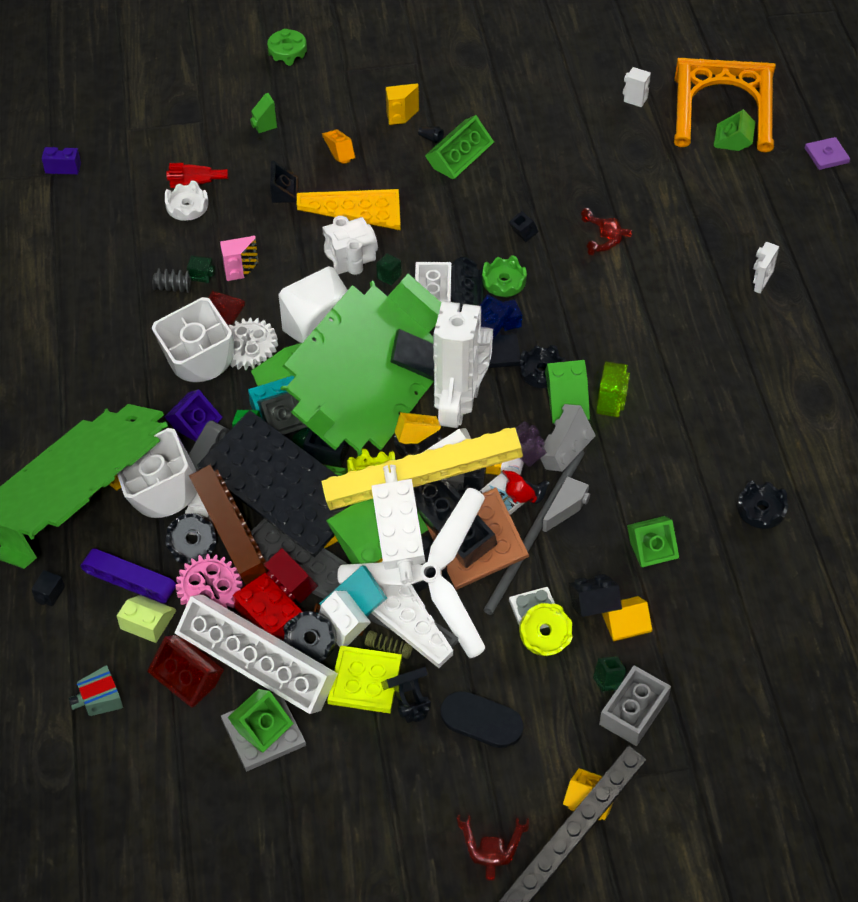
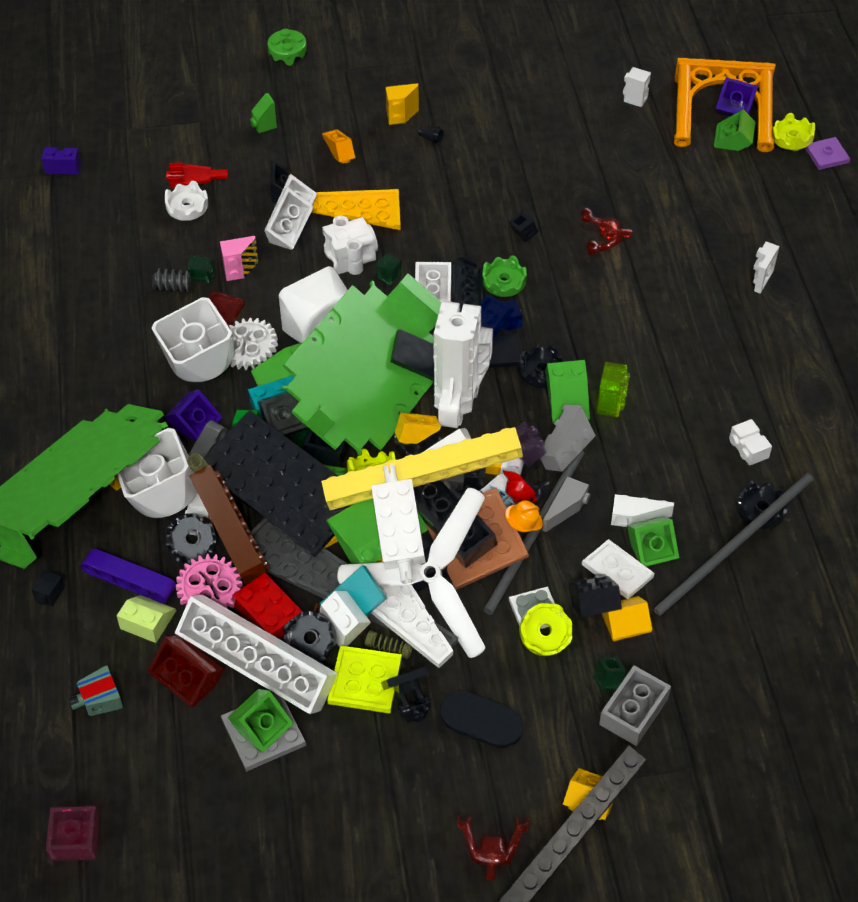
dark red brick [264,548,318,603] -> none
bright green slope [425,115,494,179] -> none
none -> clear pink brick [46,806,100,861]
none -> olive piece [187,453,208,473]
none -> white slope [264,174,317,250]
none -> light orange piece [505,500,543,532]
none -> white tile [582,539,655,599]
none -> white slope [611,494,674,527]
none -> dark grey piece [653,473,814,617]
none -> dark purple slope [716,77,758,117]
none -> white brick [729,419,772,466]
none -> neon yellow plate [772,113,815,151]

